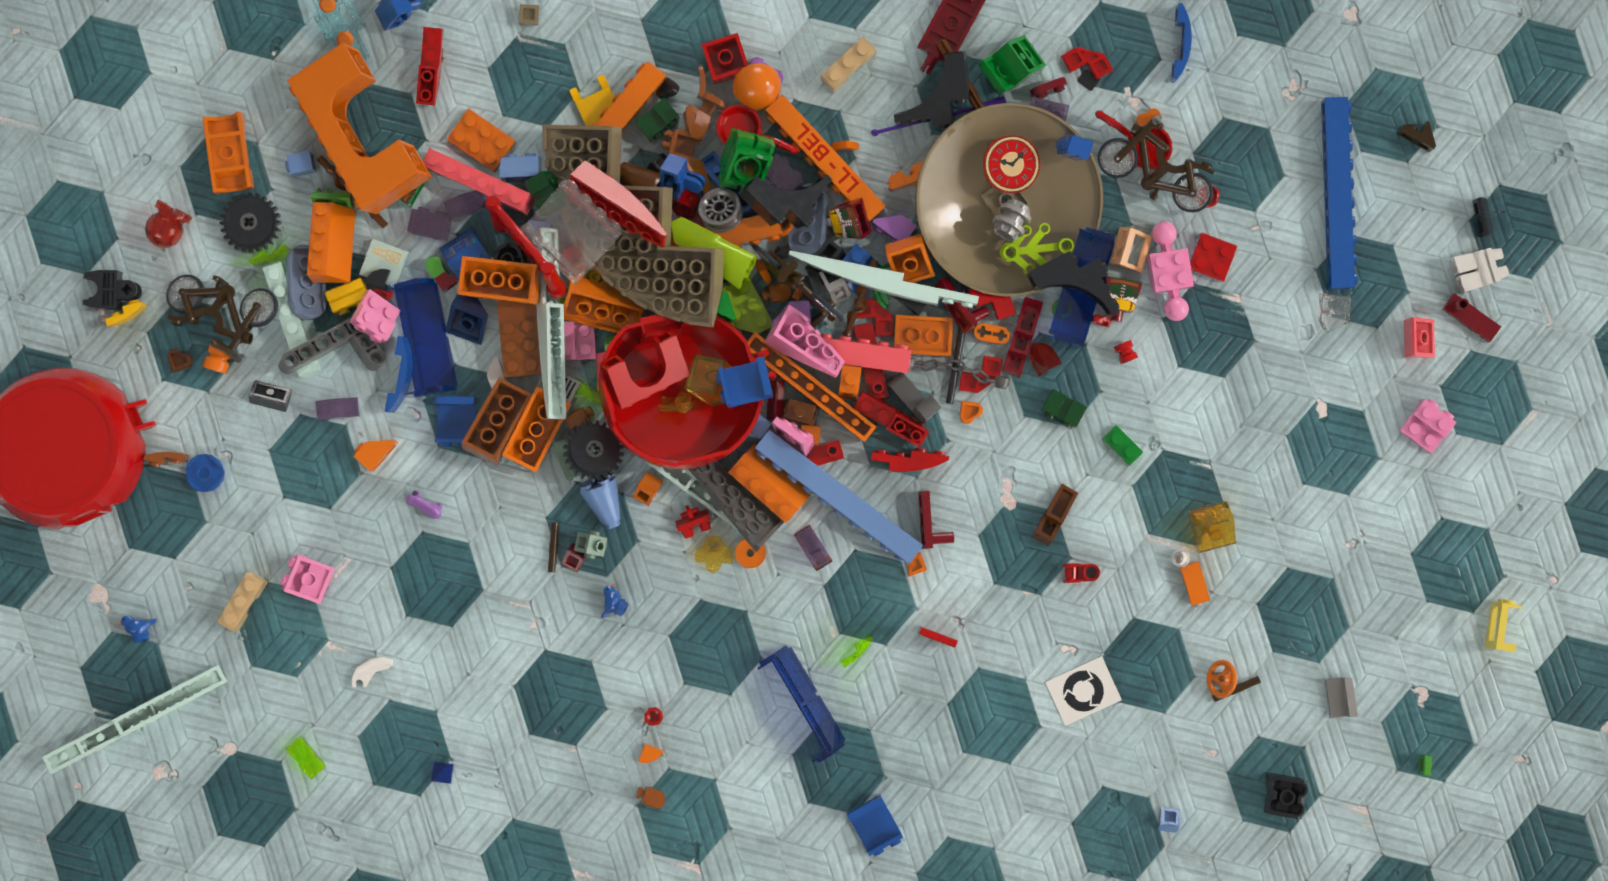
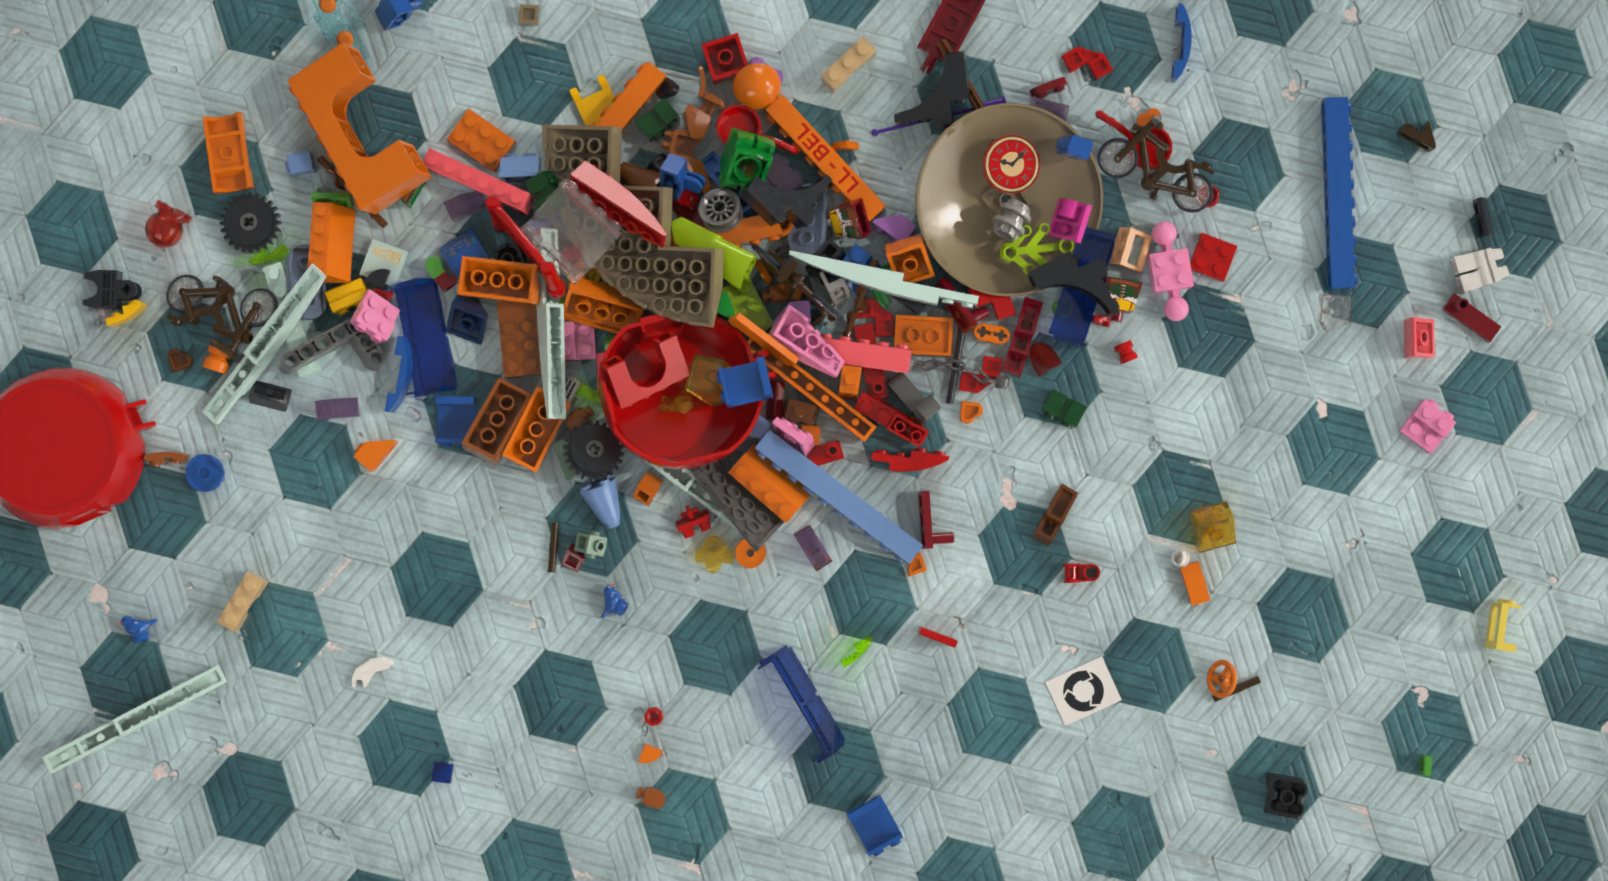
bright pink plate [280,553,335,604] -> none
clear neon green slope [286,735,326,779] -> none
medium lavender piece [406,490,442,519] -> none
clear purple brick [407,207,452,241] -> none
red slope [416,27,444,106] -> none
white sticker [487,357,506,389] -> none
orange slope [887,161,923,192] -> none
green bracket [978,35,1047,95] -> none
black sticker [1077,69,1100,91] -> none
green plate [1102,425,1143,466] -> none
medium blue slope [1158,807,1180,833] -> none
light grey panel [1325,677,1358,718] -> none
none -> light aqua slope [202,264,327,424]
none -> orange tile [728,313,799,366]
none -> dark pink plate [1048,198,1092,243]

